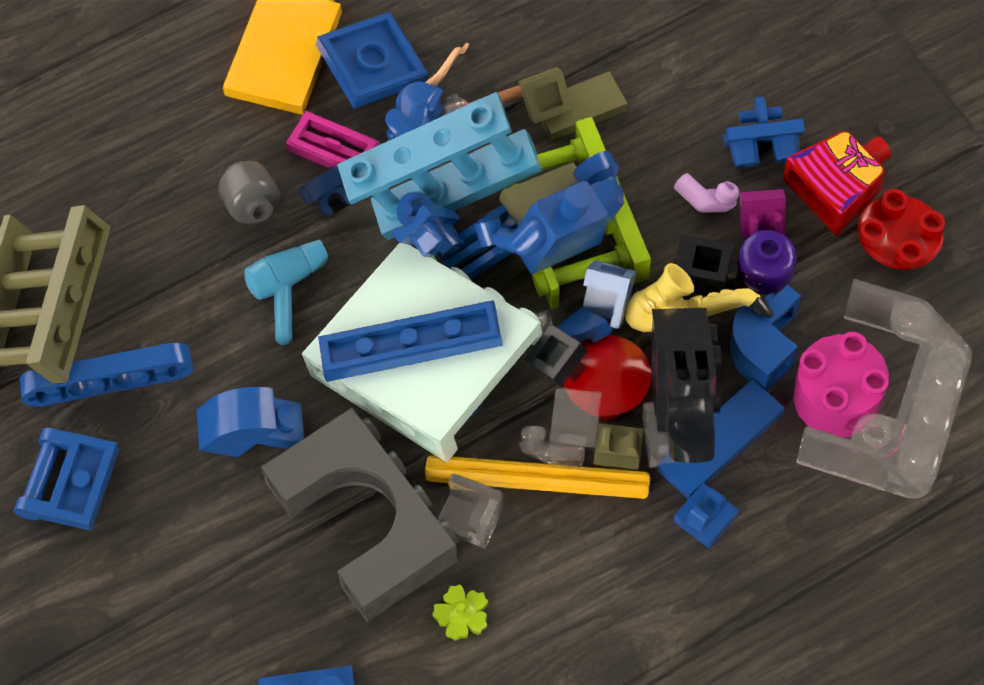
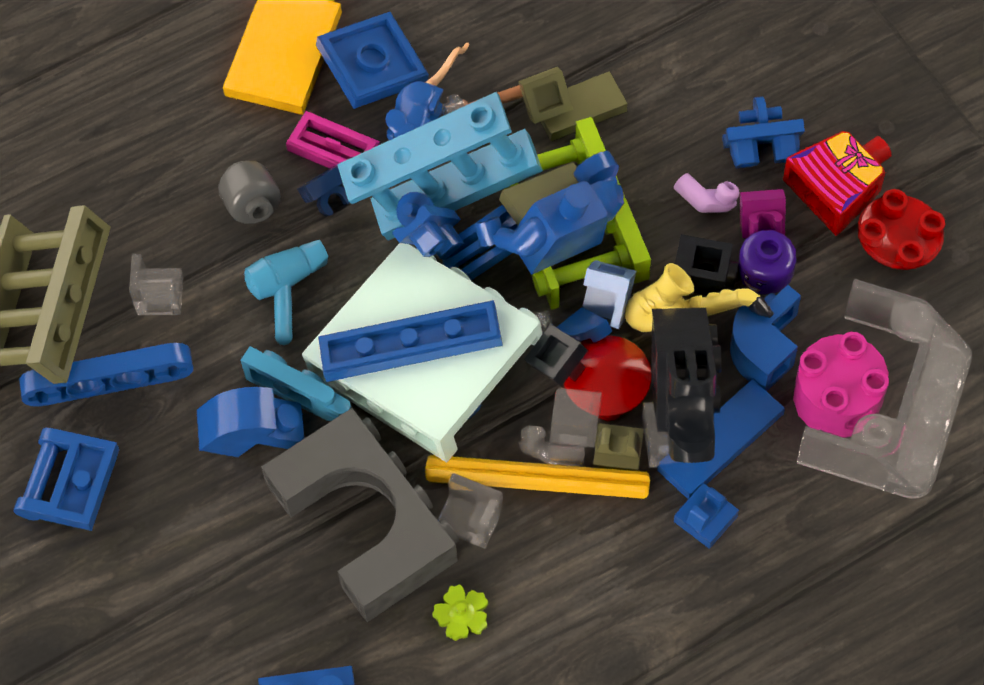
none -> clear panel [129,254,183,315]
none -> dark azure hinge [240,346,351,421]

